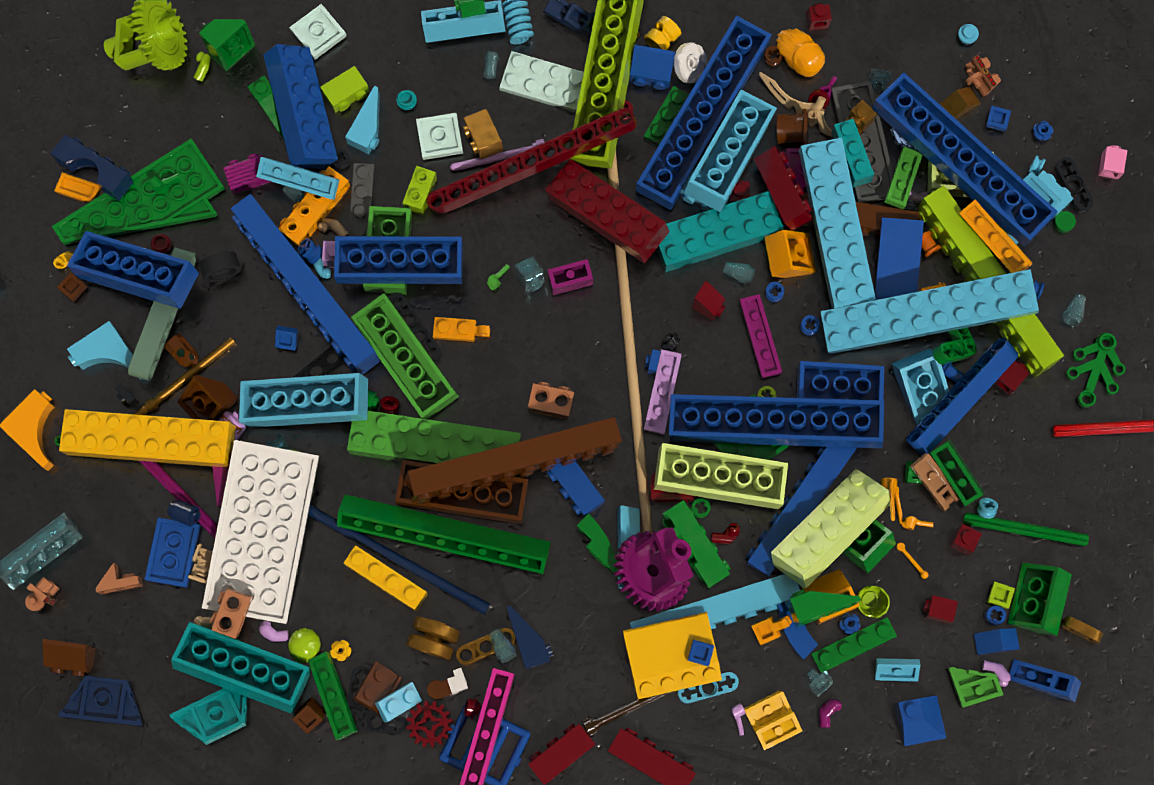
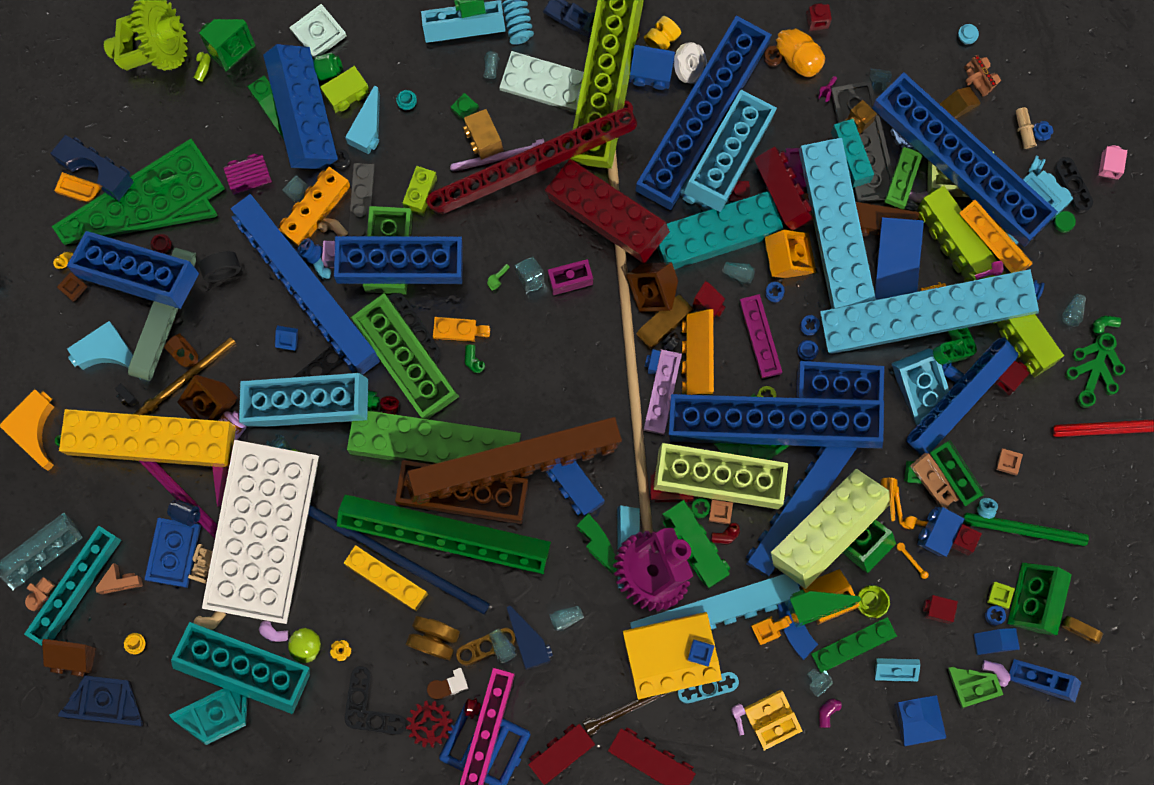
nougat brick [210,588,253,639] -> none
medium azure plate [256,157,340,200] -> none
reddish brown brick [292,697,326,734] -> none
green plate [308,651,358,740] -> none
reddish brown plate [353,661,402,715] -> none
medium azure plate [375,682,422,723] -> none
light aqua plate [416,113,463,160] -> none
nougat brick [528,382,574,420] -> none
green plate [644,86,689,146] -> none
tan piece [759,72,832,137] -> none
reddish brown piece [776,108,809,145] -> none
dark red tile [808,89,830,109] -> none
blue plate [839,613,860,634] -> none
orange bush [921,230,941,258] -> none
blue plate [985,105,1011,132] -> none
none -> teal brick [24,525,121,646]
none -> yellow plate [124,633,146,655]
none -> green head [314,53,343,82]
none -> green plate [451,93,479,122]
none -> green arm [464,345,485,373]
none -> clear light blue cone [550,606,584,631]
none -> reddish brown slope [626,262,678,312]
none -> pearl gold beam [636,294,694,349]
none -> light orange slope [682,309,714,395]
none -> nougat plate [709,500,733,525]
none -> blue plate [797,340,818,361]
none -> blue brick [917,507,964,557]
none -> dark pink hand [975,261,1004,280]
none -> nougat plate [996,448,1023,475]
none -> tan axle [1016,107,1037,149]
none -> green arm [1093,316,1121,333]

